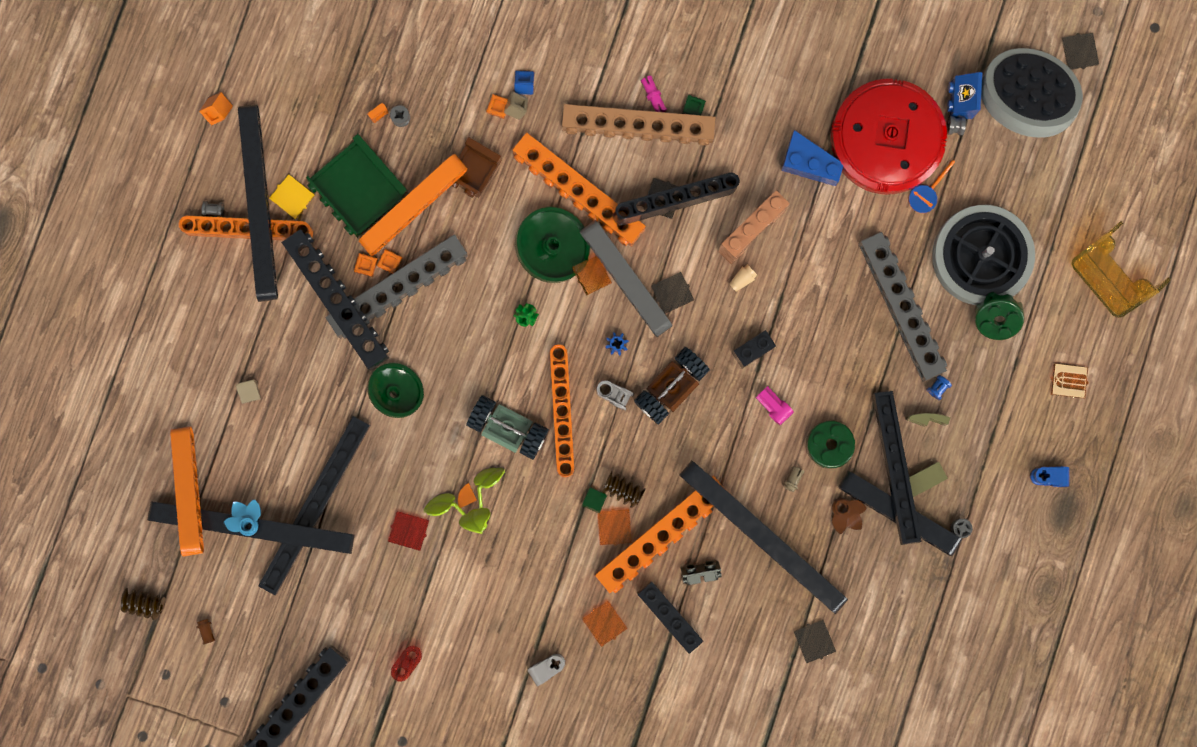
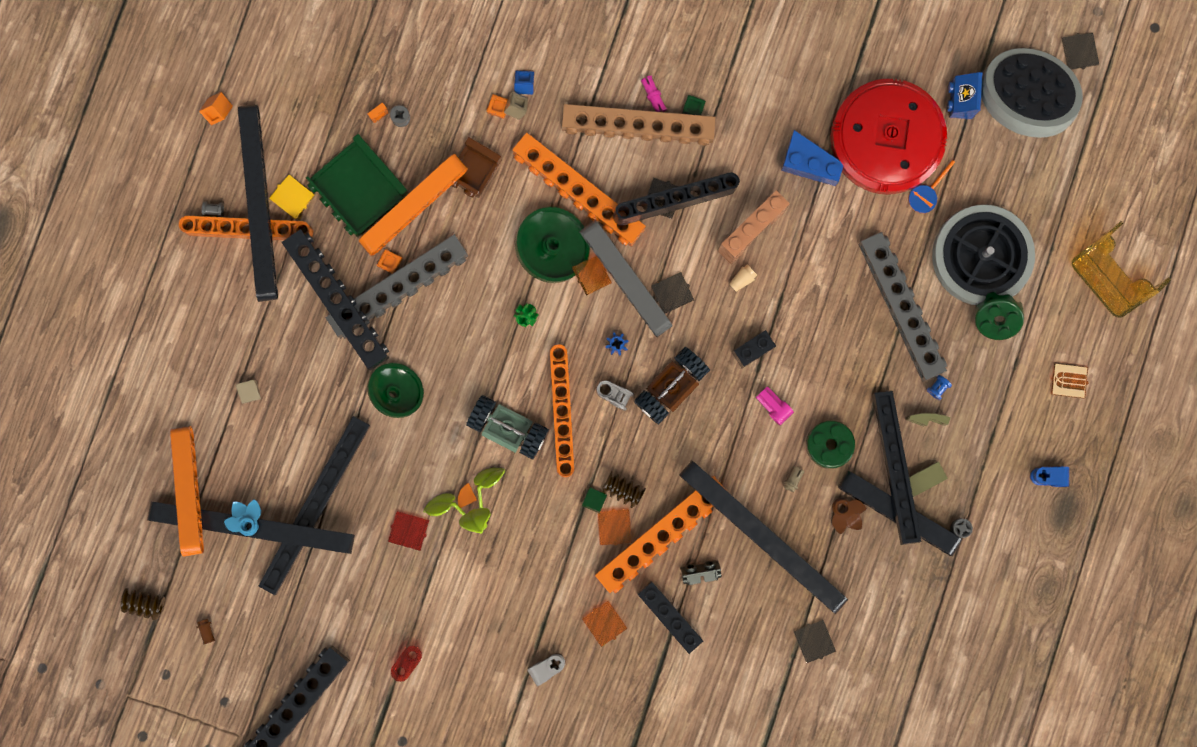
orange tile [354,253,378,277] -> none
dark grey wheel [947,116,966,136] -> none

